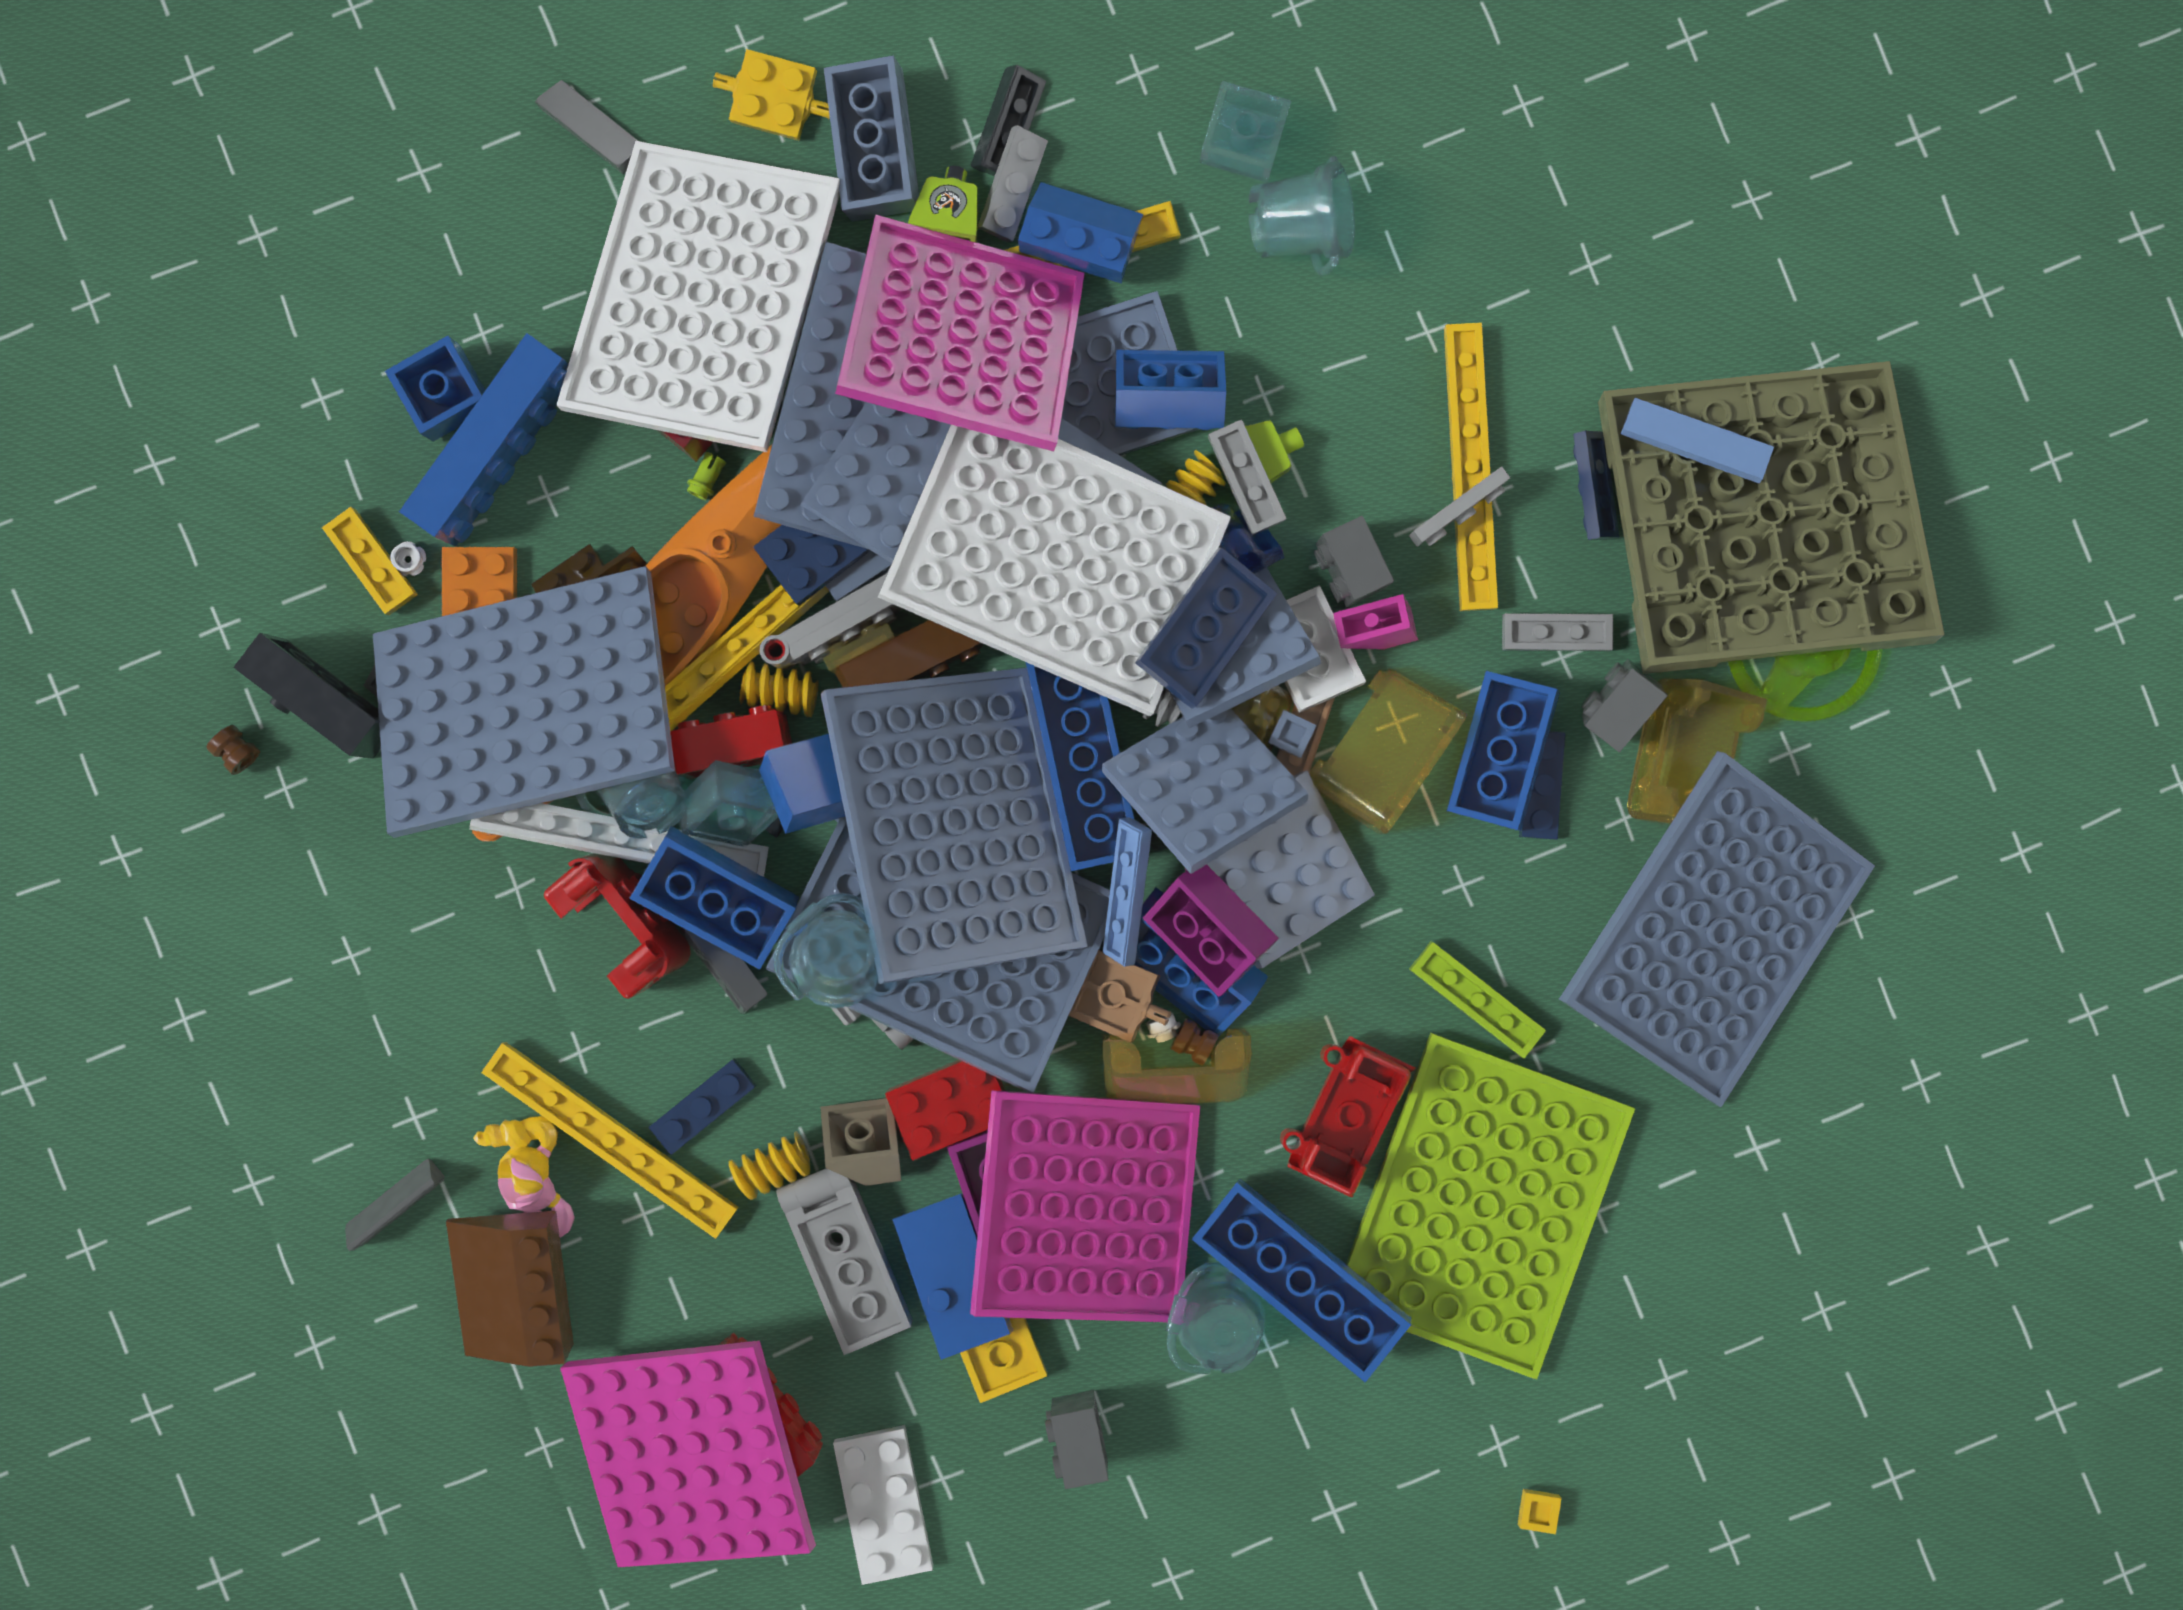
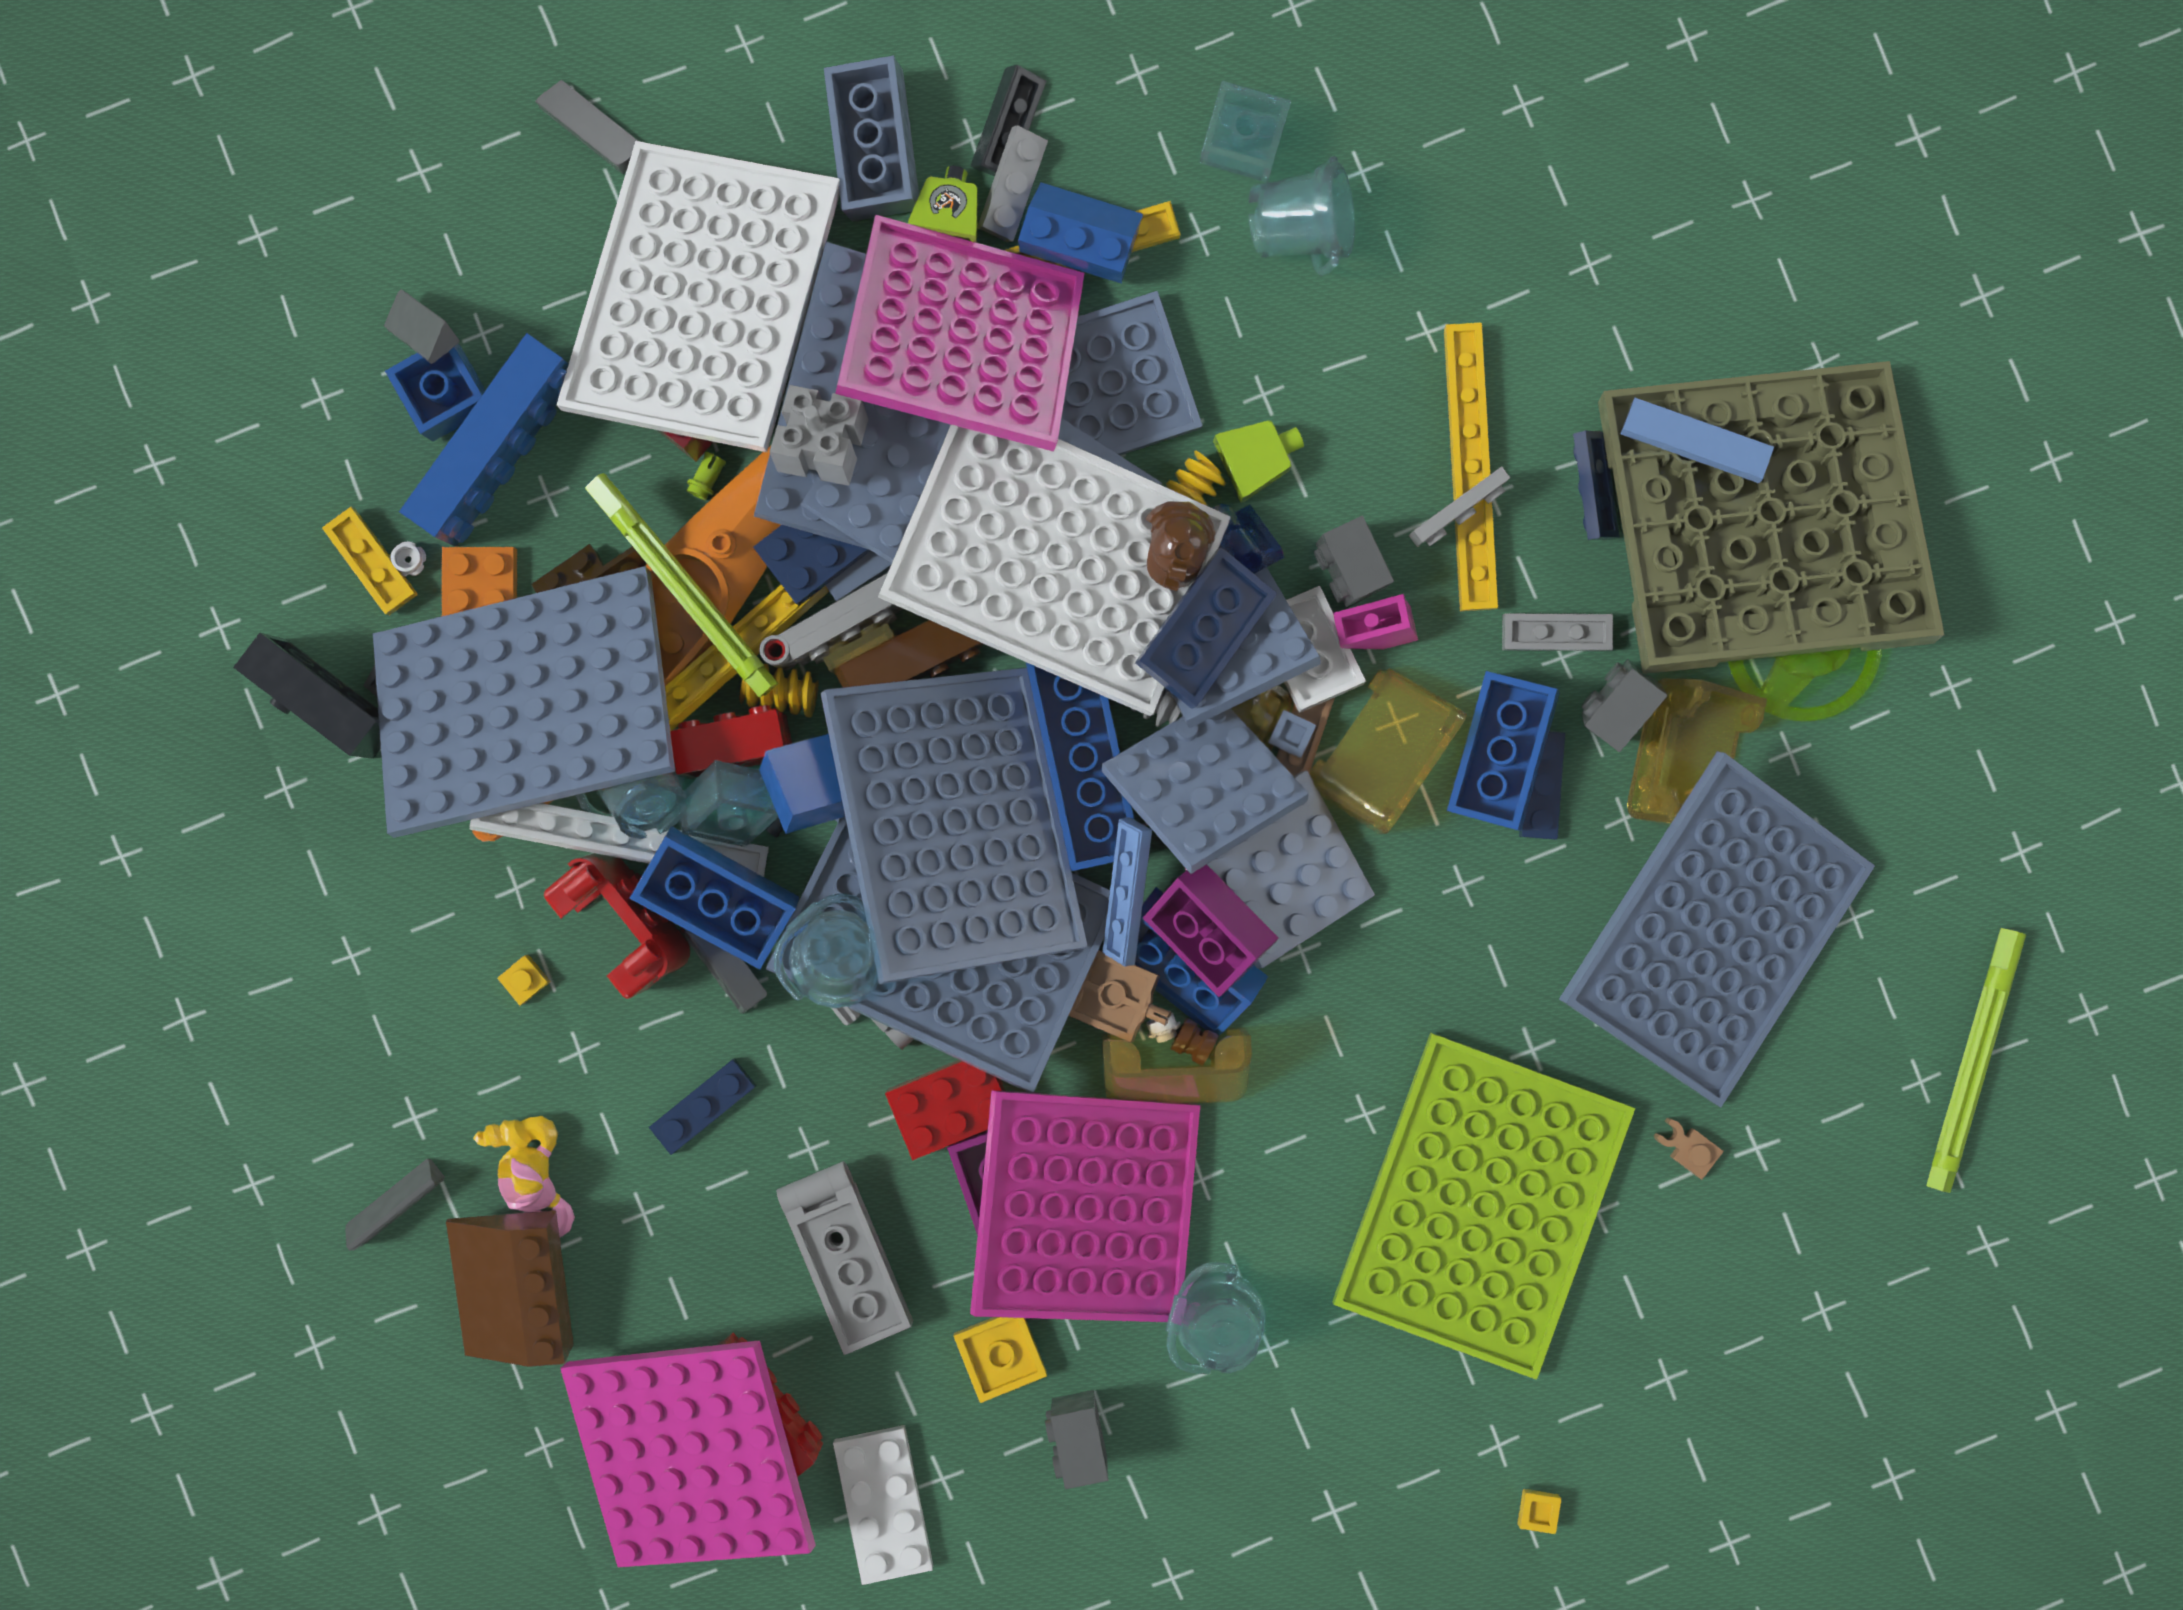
reddish brown wheel [206,725,260,775] -> none
yellow plate [481,1042,739,1239] -> none
yellow plate [713,49,830,141] -> none
yellow piece [729,1131,811,1200] -> none
dark tan slope [820,1098,901,1186] -> none
blue brick [893,1194,1014,1360] -> none
blue slope [1115,350,1226,430] -> none
blue brick [1192,1178,1412,1382] -> none
light grey plate [1208,419,1286,535] -> none
red container [1280,1036,1415,1198] -> none
lime plate [1409,941,1546,1059] -> none
none -> dark grey slope [384,289,460,364]
none -> yellow plate [497,955,551,1005]
none -> lime piece [585,473,778,697]
none -> light grey brick [770,385,868,486]
none -> reddish brown helmet [1145,501,1216,591]
none -> medium nougat plate [1654,1118,1724,1180]
none -> lime piece [1926,928,2026,1193]

